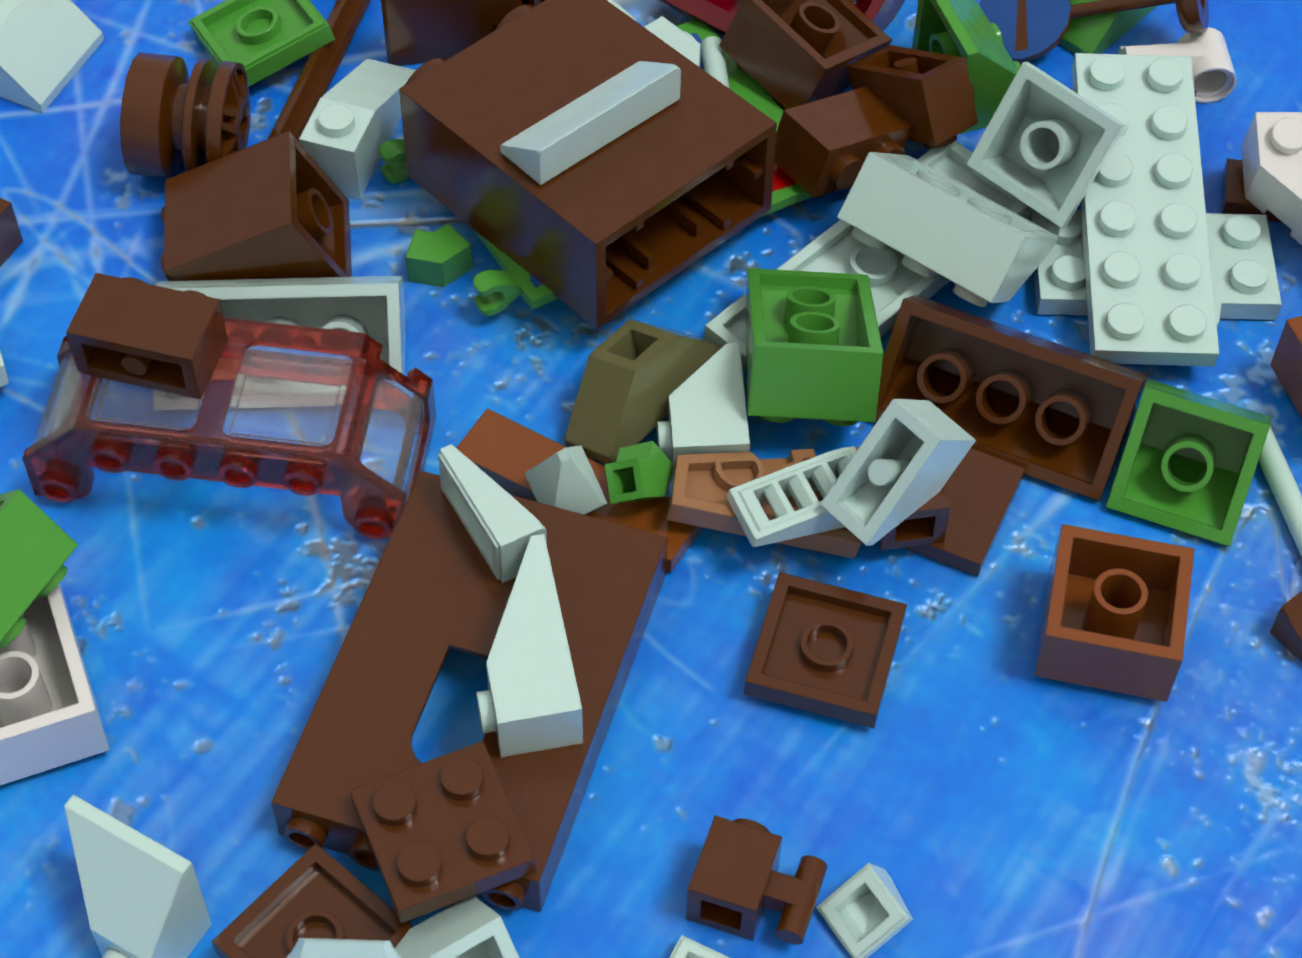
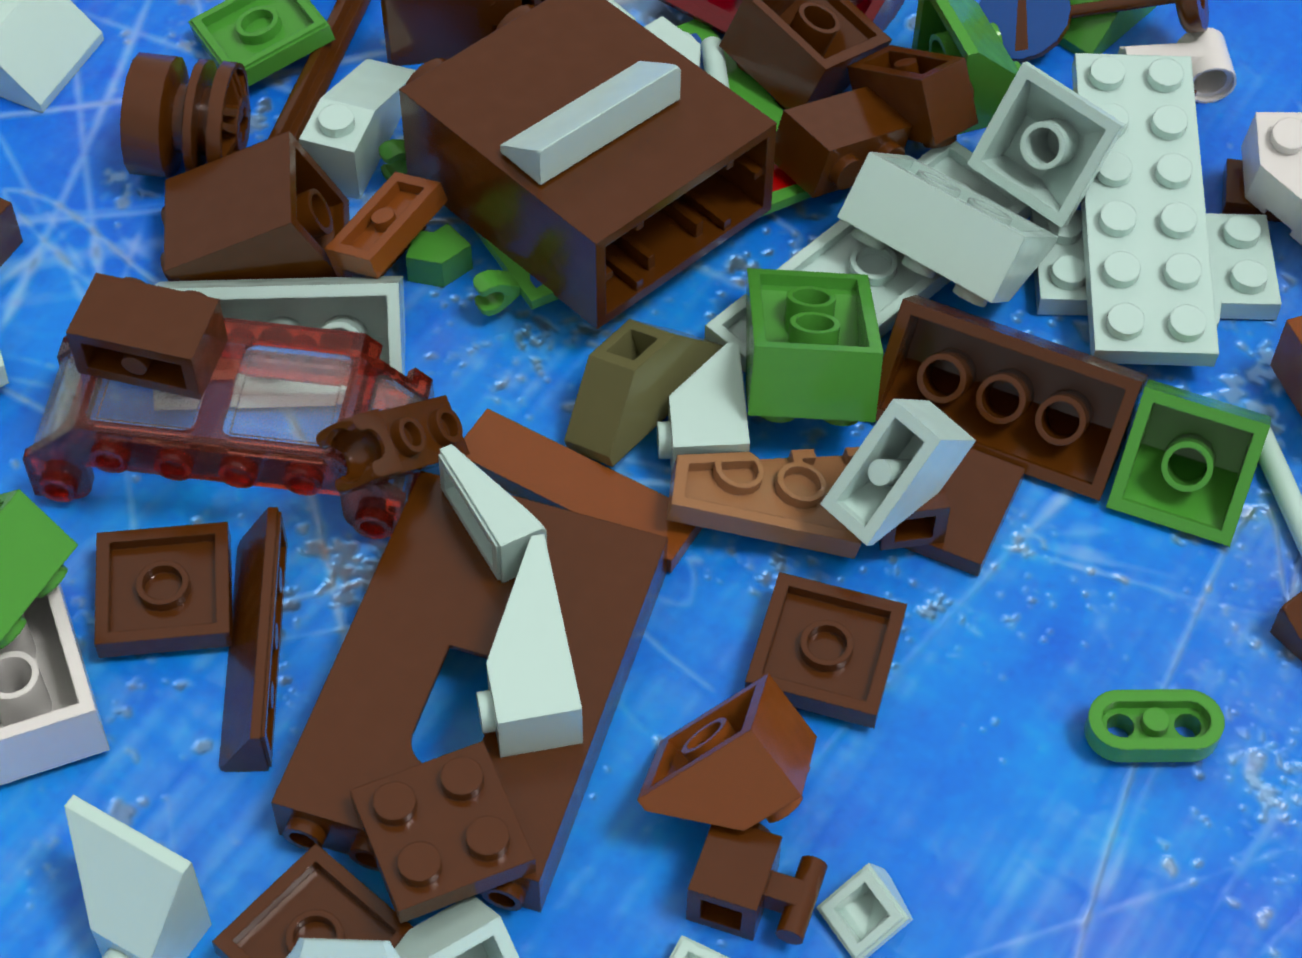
light aqua slope [525,445,608,515] -> none
bright green piece [605,441,674,504] -> none
light aqua slope [726,446,857,547] -> none
dark orange brick [1034,524,1195,702] -> none
none -> reddish brown plate [94,522,233,658]
none -> slope [219,507,288,772]
none -> reddish brown plate [316,395,470,494]
none -> dark orange panel [324,172,448,279]
none -> dark orange slope [637,673,817,831]
none -> bright green plate [1084,689,1225,763]

